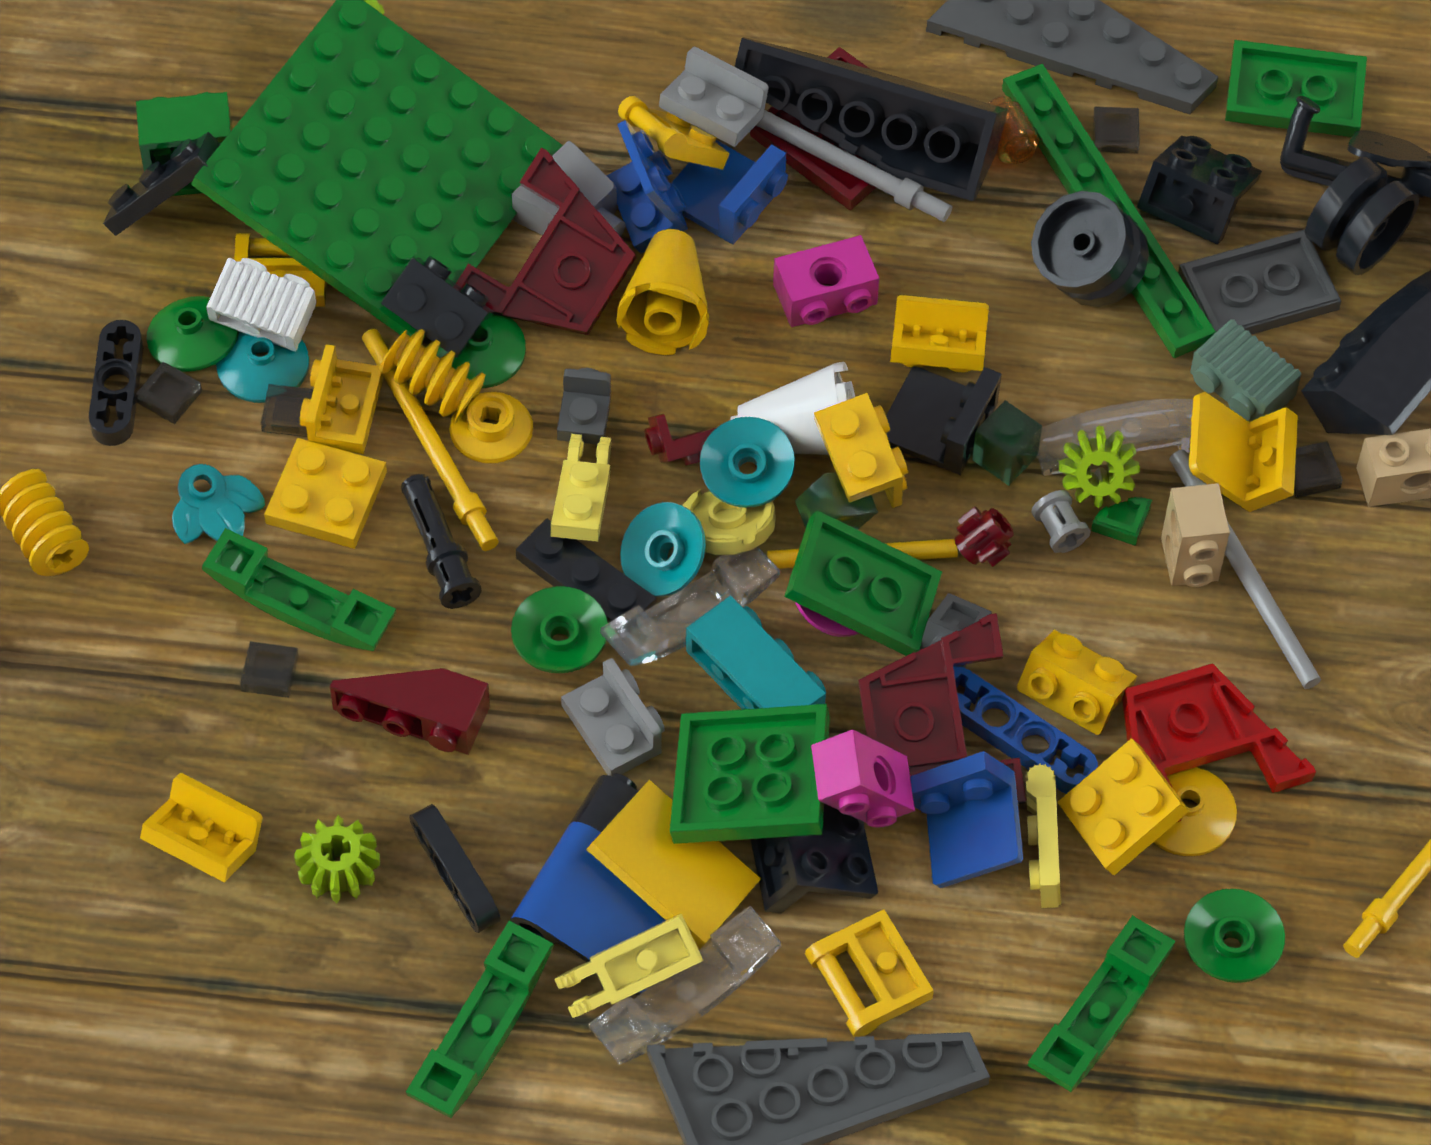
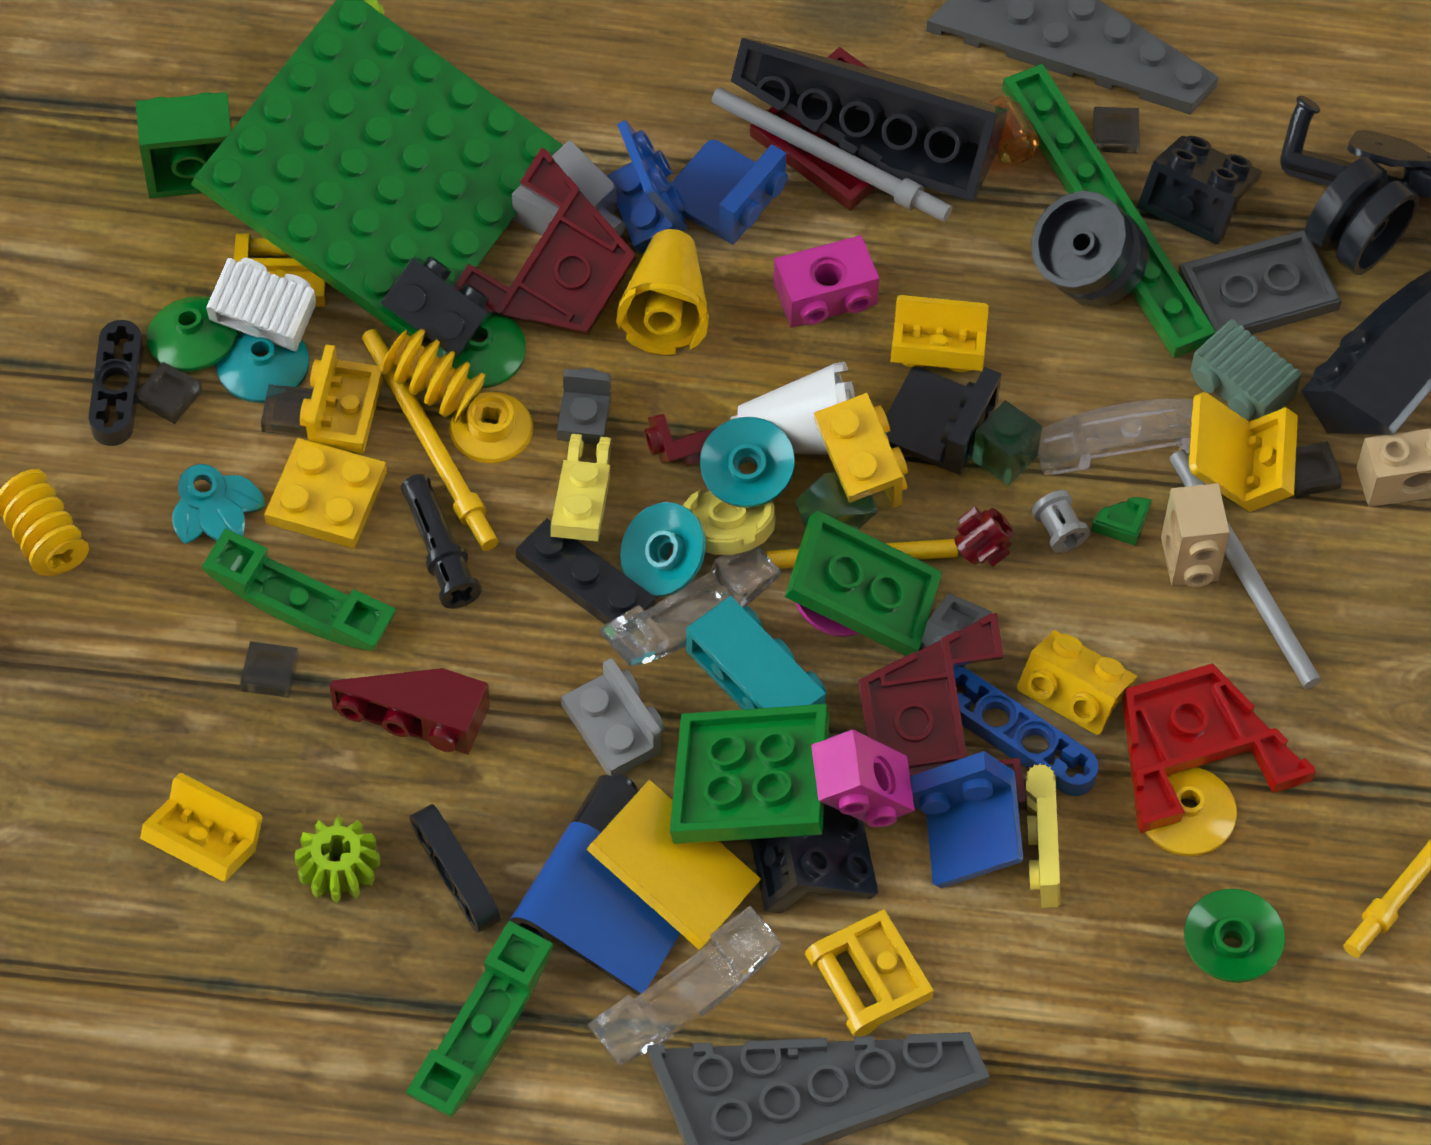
black plate [103,132,220,236] -> none
green dish [511,586,608,673] -> none
light yellow hinge [554,914,704,1018] -> none
yellow plate [618,96,730,170] -> none
light grey bracket [659,46,769,147] -> none
green slope [1027,915,1176,1092] -> none
yellow plate [1057,738,1189,876] -> none
lime gear [1058,425,1140,508] -> none
green plate [1225,40,1367,137] -> none

